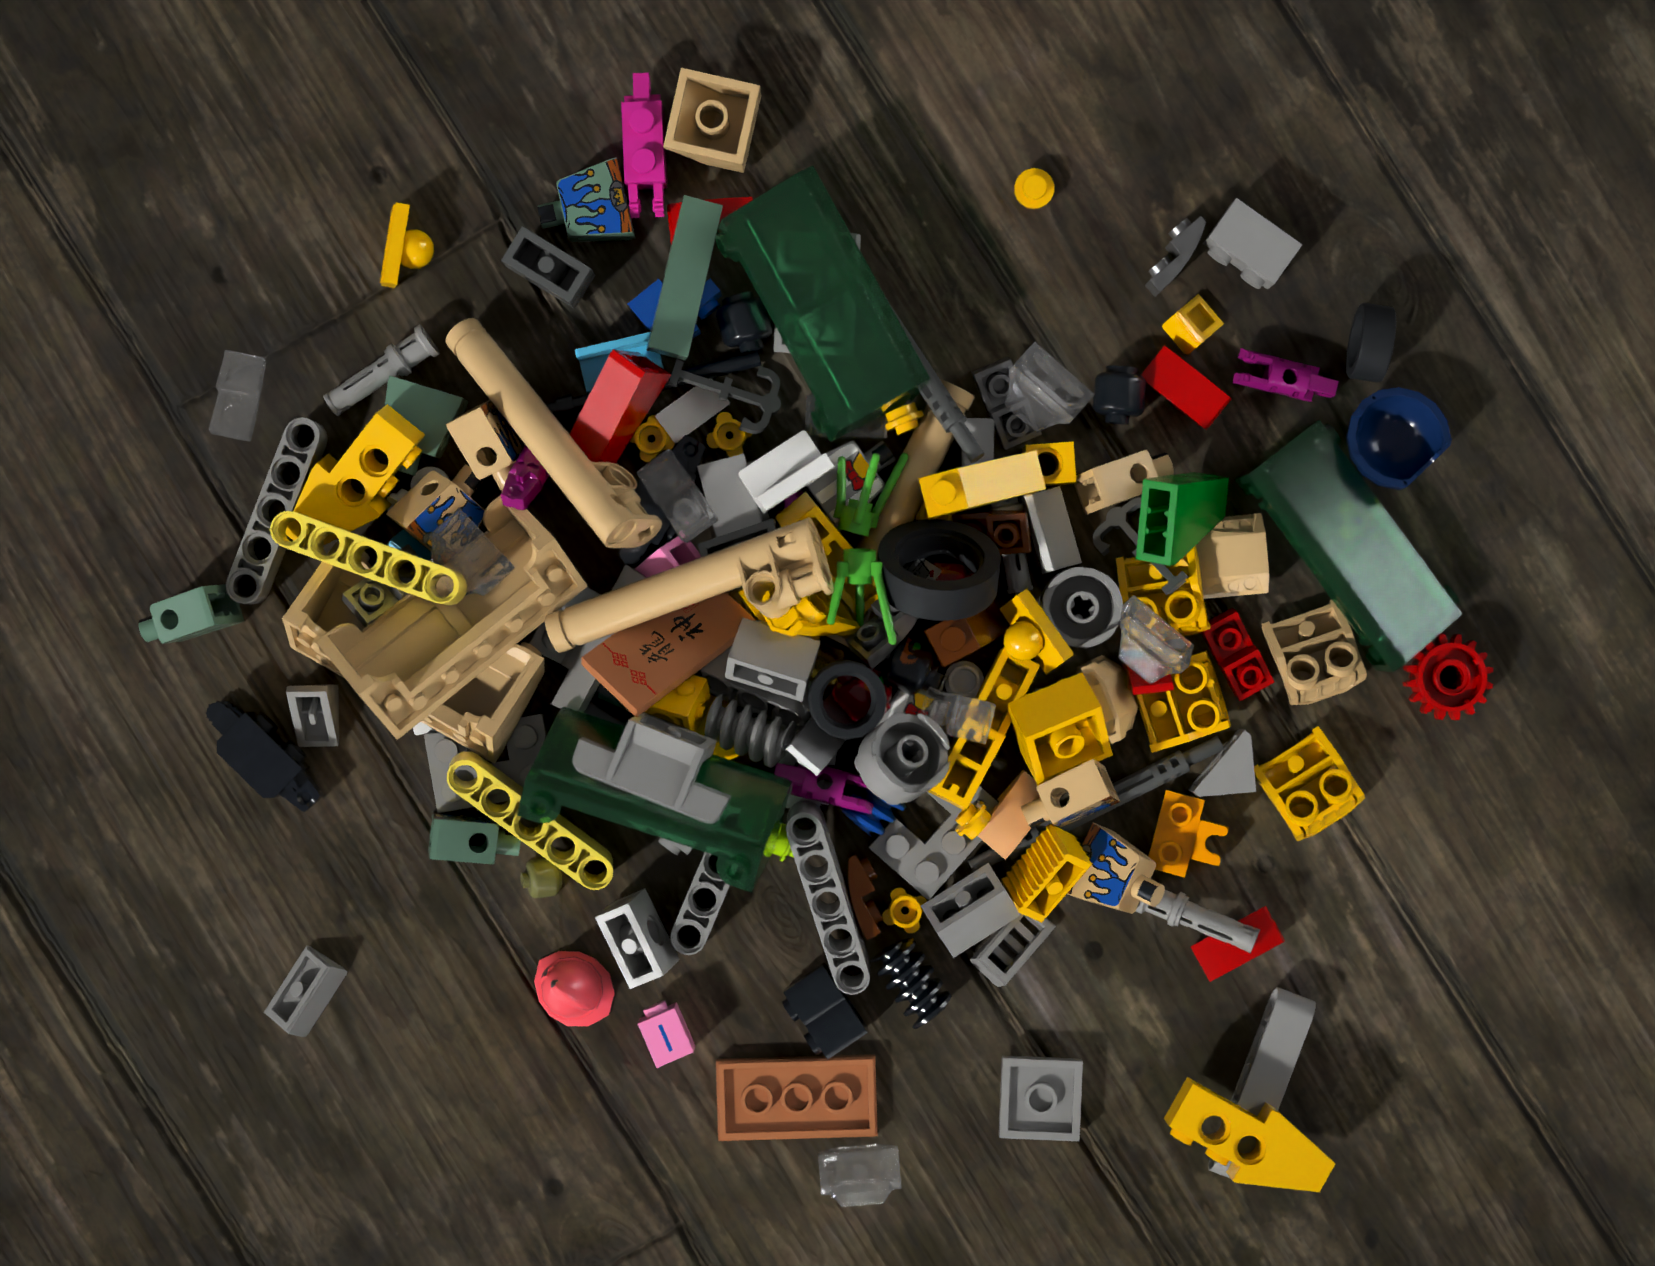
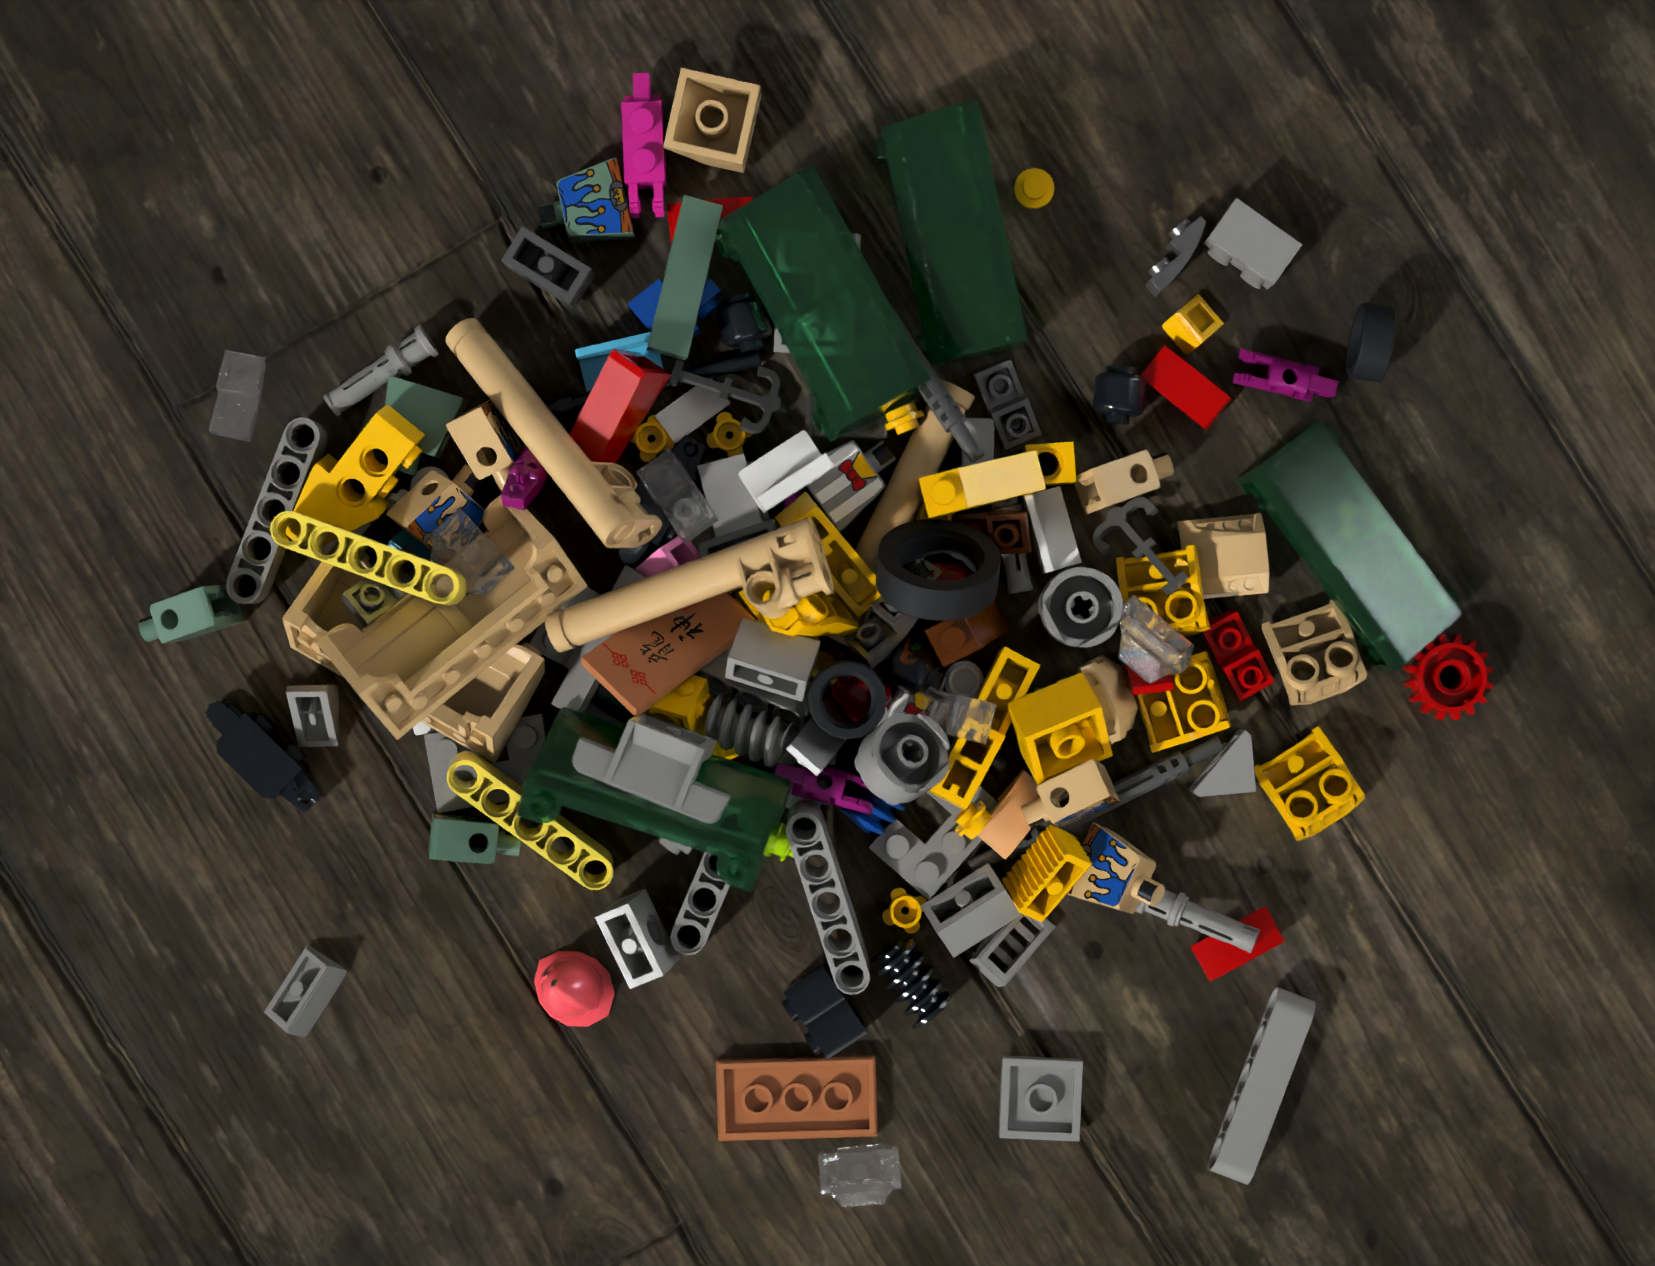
yellow tile [380,202,434,288] -> none
olive piece [520,858,562,899] -> none
bright pink brick [638,1001,696,1068] -> none
bright green plant [827,548,897,645] -> none
bright green plant [833,453,909,537] -> none
reddish brown slope [848,852,883,941] -> none
yellow tile [999,589,1074,675] -> none
clear slope [1005,342,1095,432] -> none
green slope [1136,472,1229,566] -> none
light orange plate [1149,790,1229,878] -> none
yellow brick [1164,1077,1335,1192] -> none
dark blue cylinder [1346,387,1452,490] -> none
none -> clear green windscreen [874,99,1028,367]

